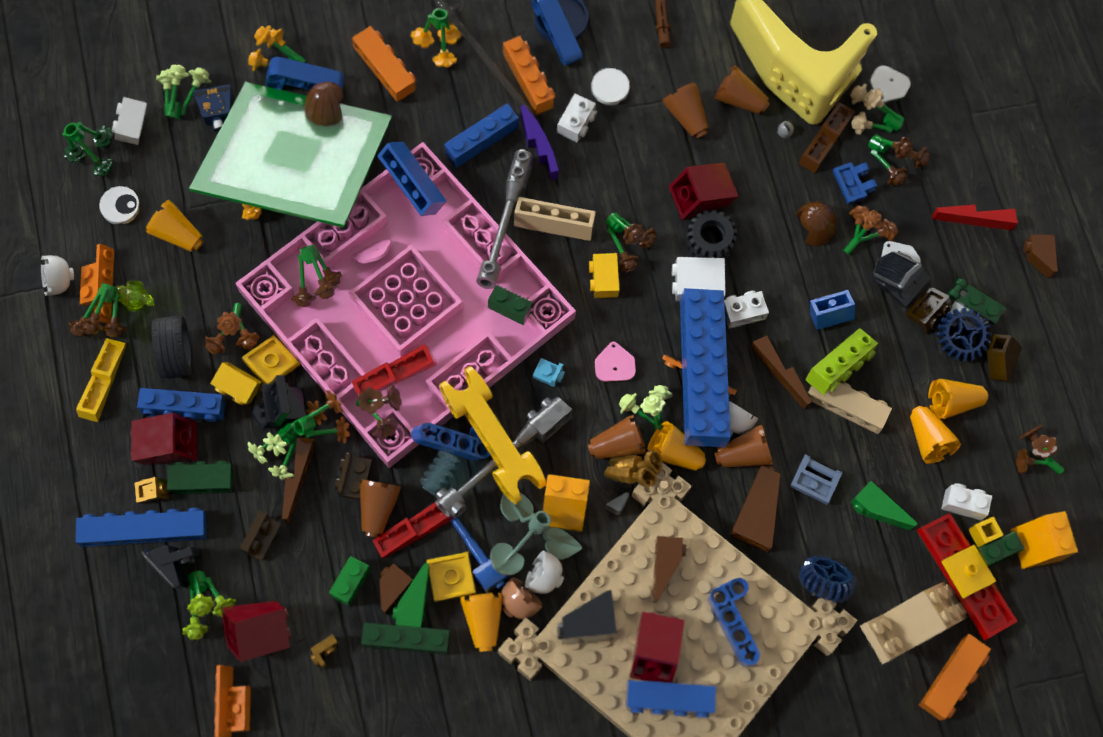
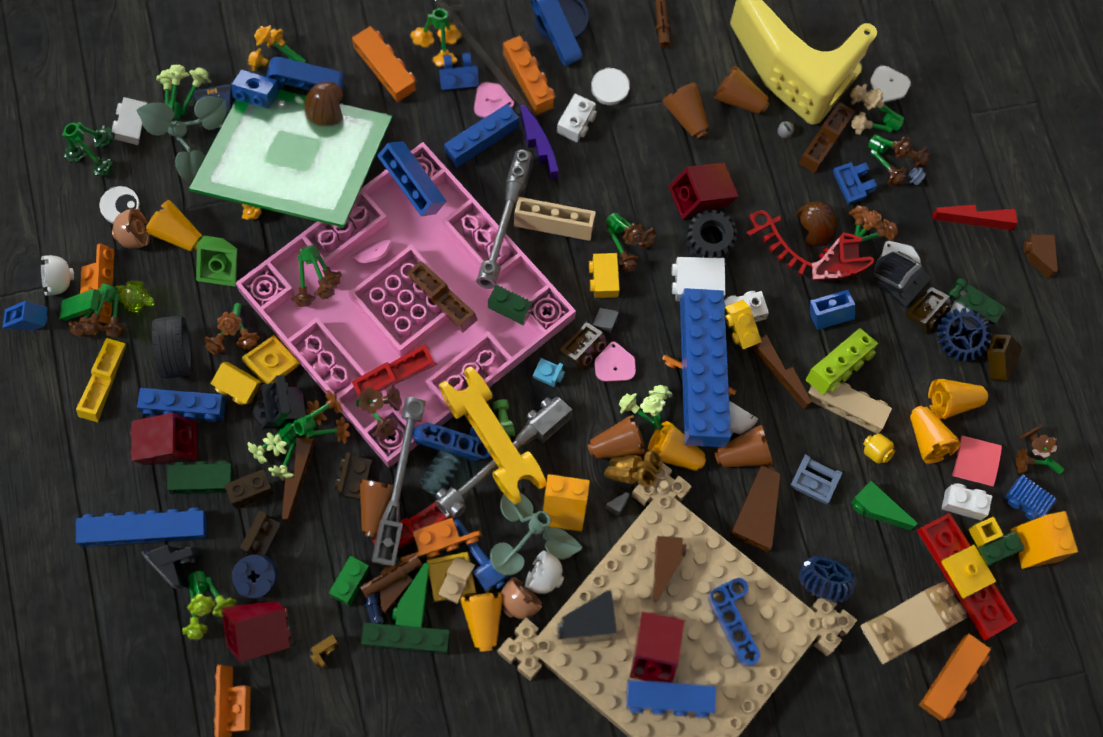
pearl gold bracket [135,477,169,504] -> none
none -> blue slope [3,301,48,330]
none -> green tile [59,289,100,321]
none -> nougat cylinder [112,208,150,249]
none -> sand green plant [136,96,227,184]
none -> bright green slope [196,236,237,287]
none -> dark brown bracket [225,470,274,509]
none -> blue brick [231,70,278,109]
none -> dark blue brick [232,554,279,598]
none -> reddish brown pin [360,554,422,598]
none -> dark blue axle [364,592,383,624]
none -> flat silver bar [372,397,426,566]
none -> orange bracket [400,518,483,562]
none -> reddish brown slope [406,261,478,333]
none -> tan slope [438,557,475,604]
none -> blue plate [439,53,479,90]
none -> bright pink piece [474,82,514,118]
none -> bright green leg [492,399,515,437]
none -> dark brown bracket [559,322,608,371]
none -> dark grey slope [593,308,619,333]
none -> yellow brick [725,300,762,349]
none -> red piece [747,210,874,281]
none -> yellow head [863,434,895,464]
none -> sand blue plate [908,167,926,185]
none -> coral slope [952,435,1002,486]
none -> blue brick [1005,475,1057,521]

